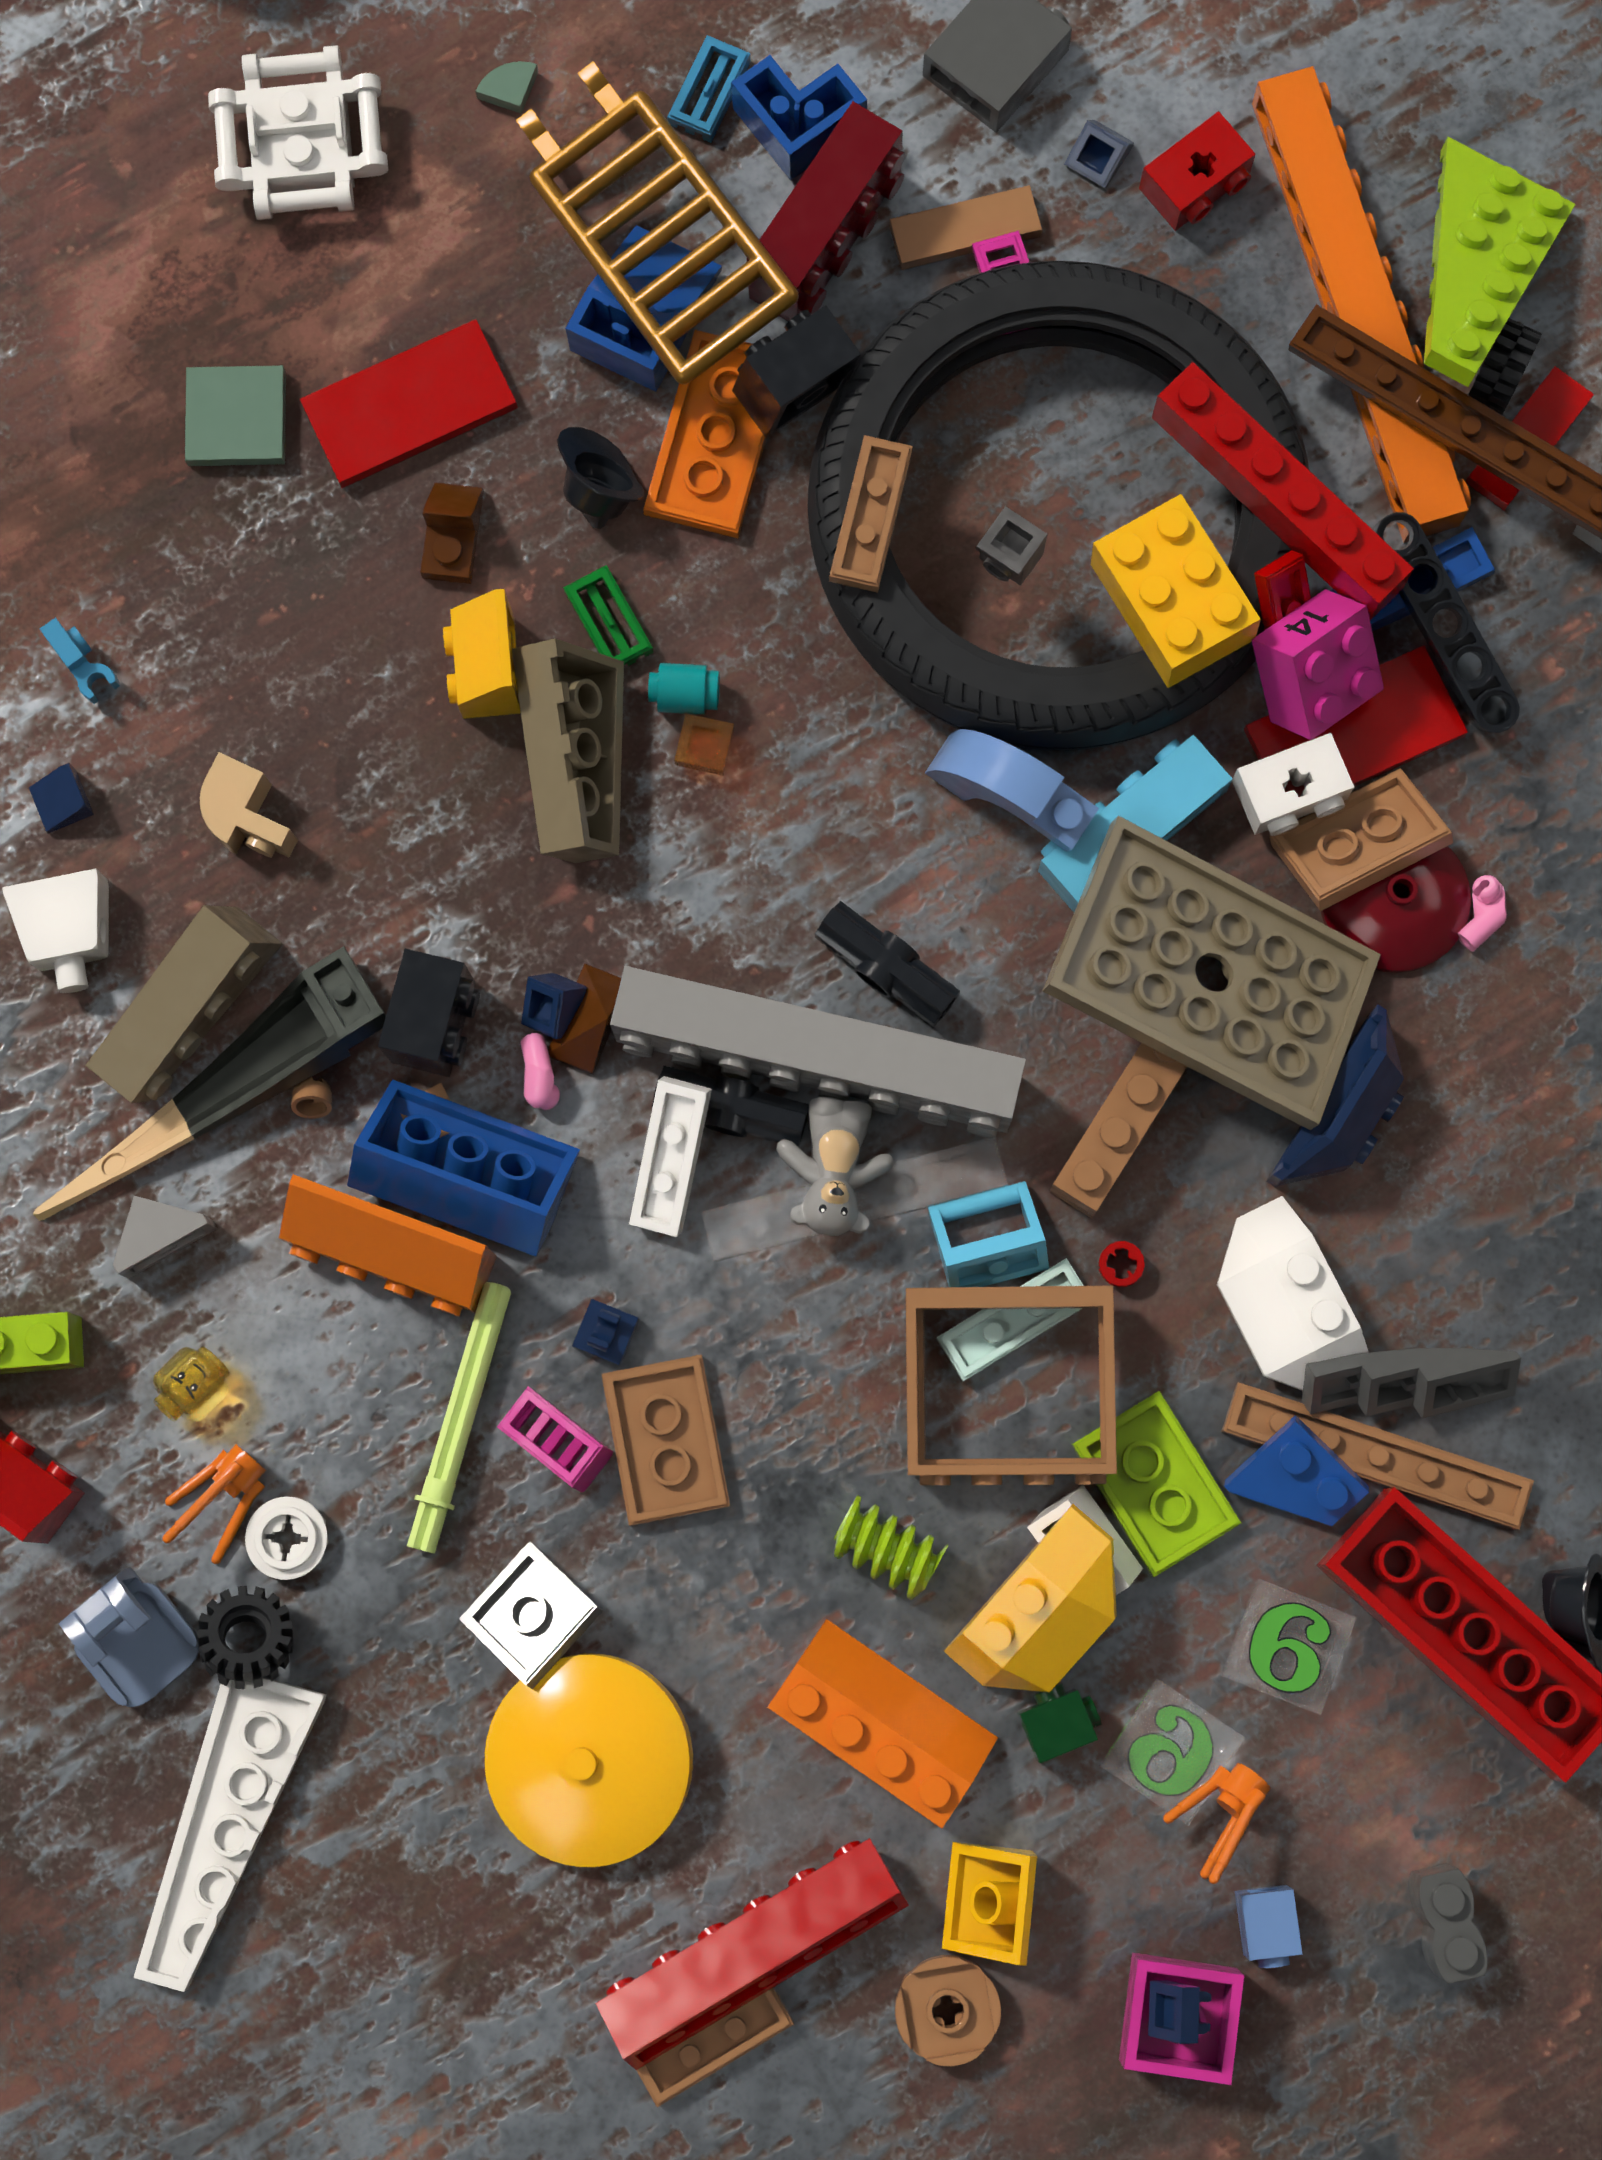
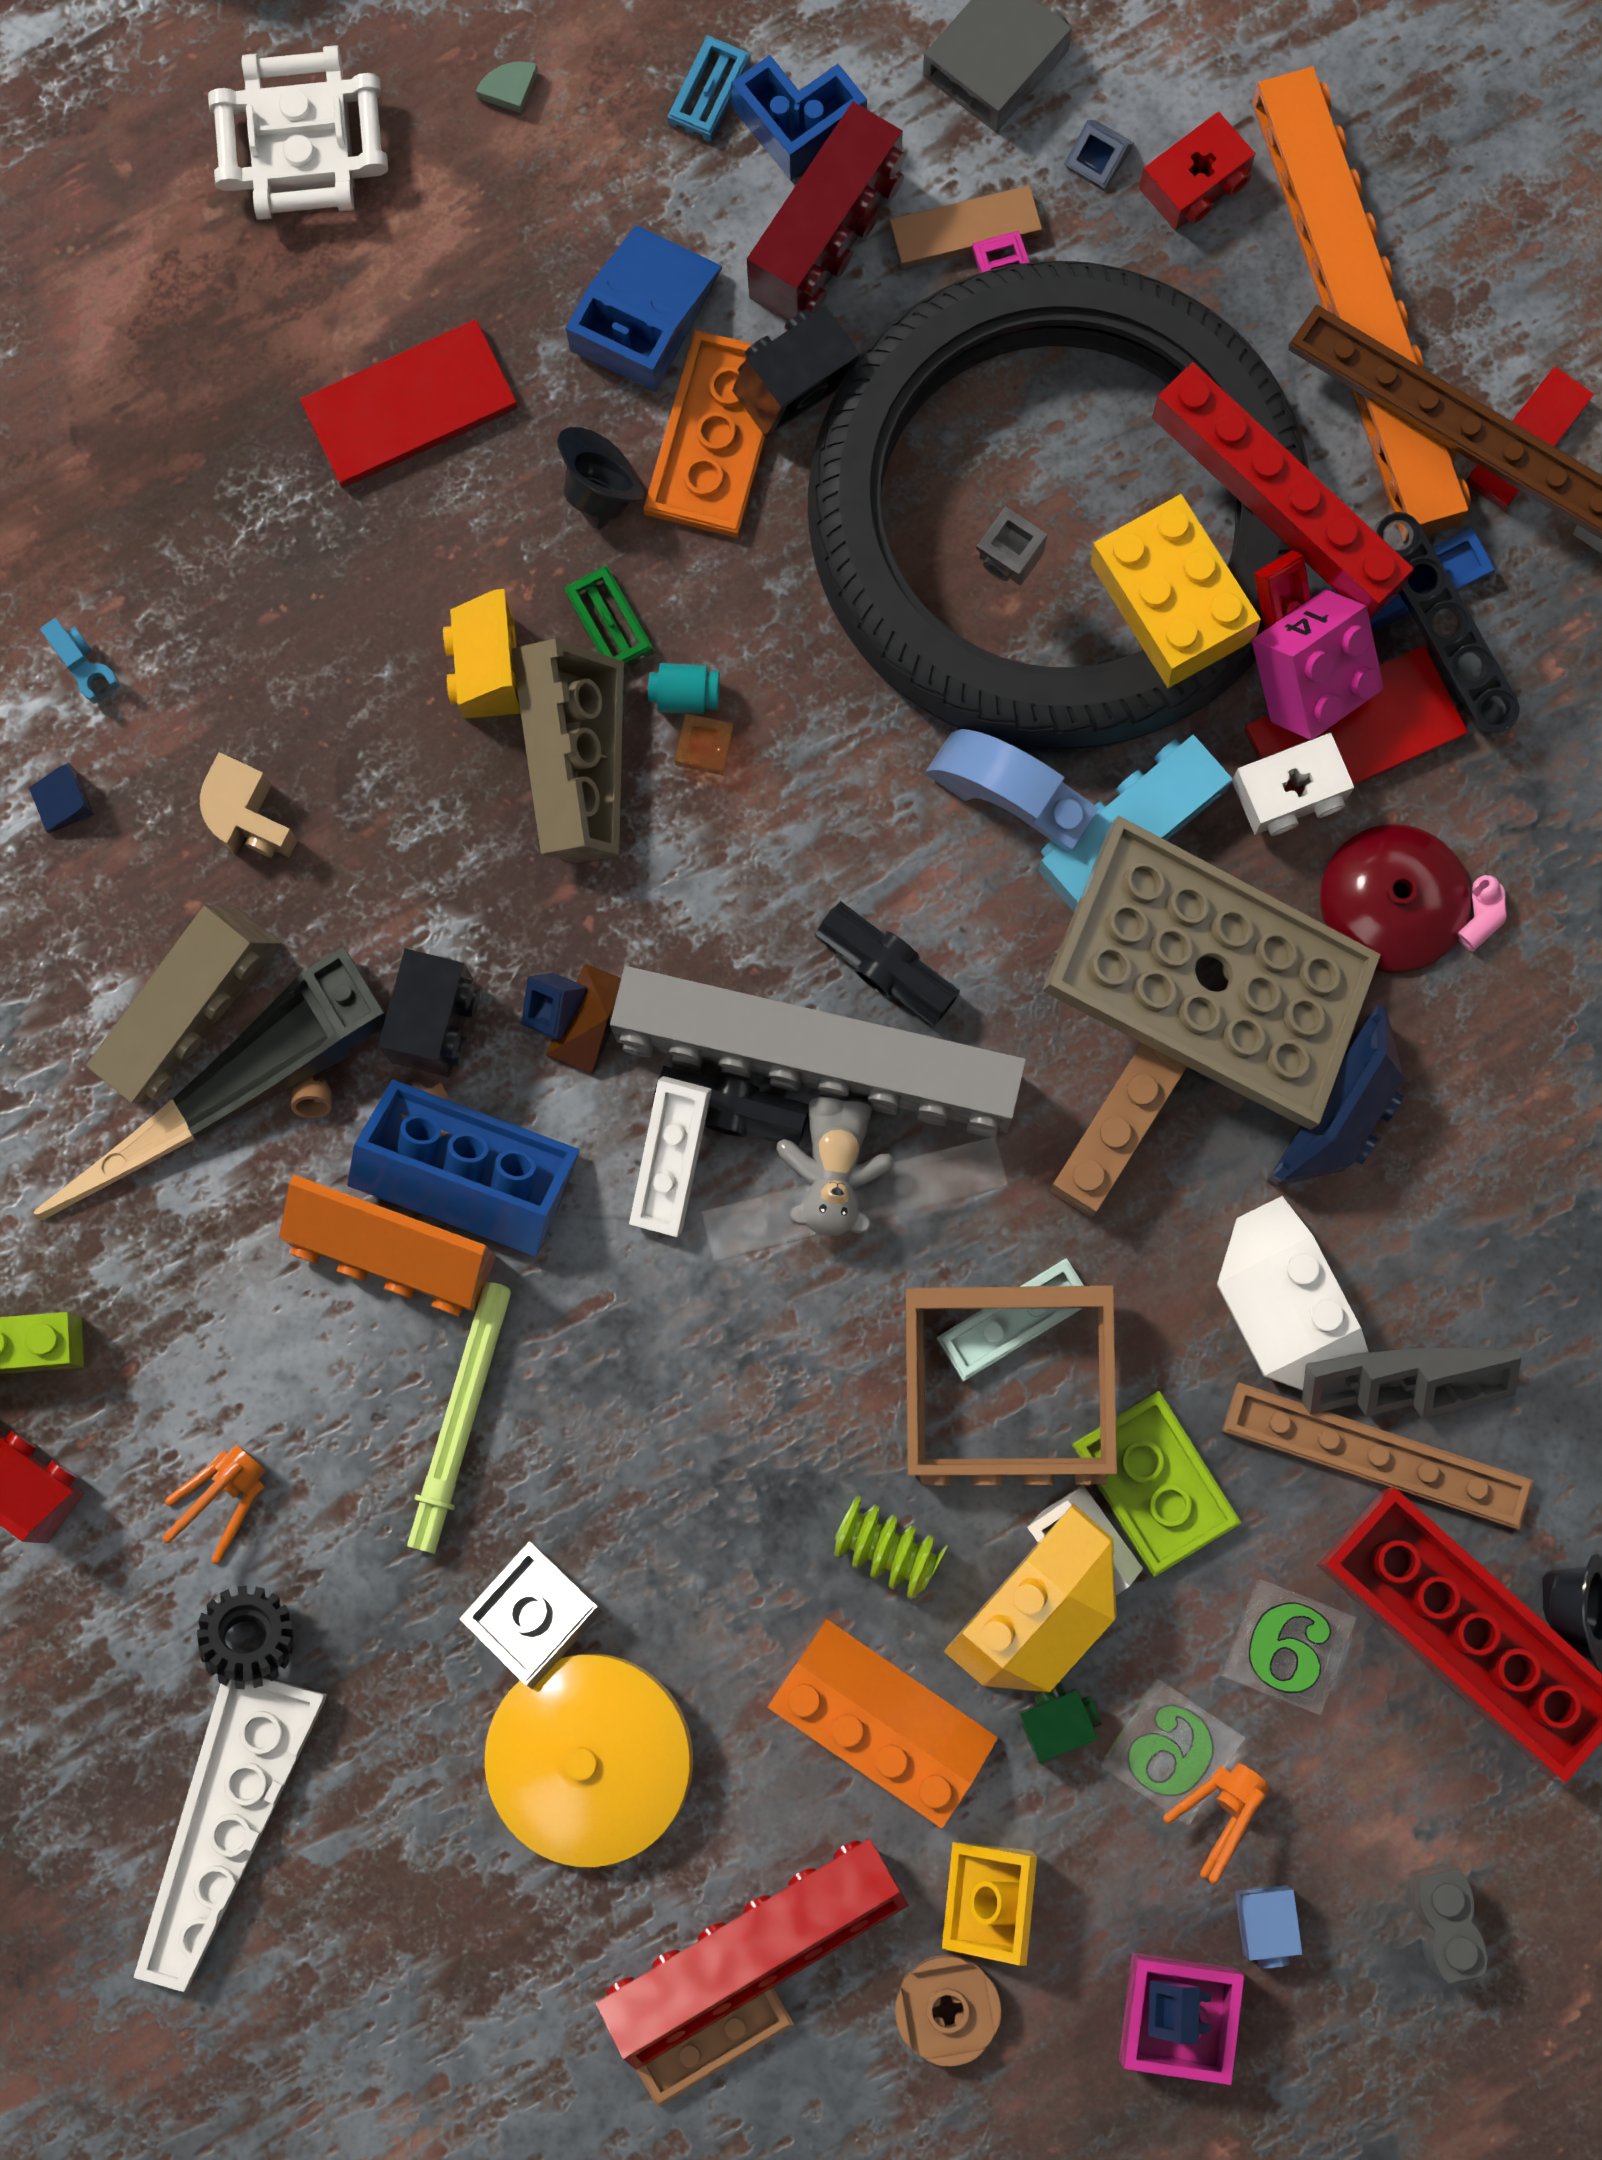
white torso [2,869,109,993] -> none
sand blue piece [58,1567,199,1707] -> none
light grey slope [113,1196,217,1279] -> none
clear yellow head [152,1346,230,1423] -> none
sand green tile [185,365,286,466] -> none
white gear [245,1497,329,1580] -> none
reddish brown slope [420,483,484,584] -> none
dark pink slope [497,1386,613,1492] -> none
pearl gold bar [516,62,799,384] -> none
bright pink arm [520,1033,560,1110] -> none
dark blue tile [572,1299,640,1366] -> none
medium nougat tile [601,1354,731,1526] -> none
medium nougat tile [829,435,913,593] -> none
medium azure tile [928,1181,1049,1287] -> none
red bush [1098,1241,1145,1287] -> none
blue wing [1224,1415,1369,1526] -> none
medium nougat tile [1270,768,1453,911] -> none
lime wing [1424,137,1576,387] -> none
black tyre [1468,318,1542,415] -> none

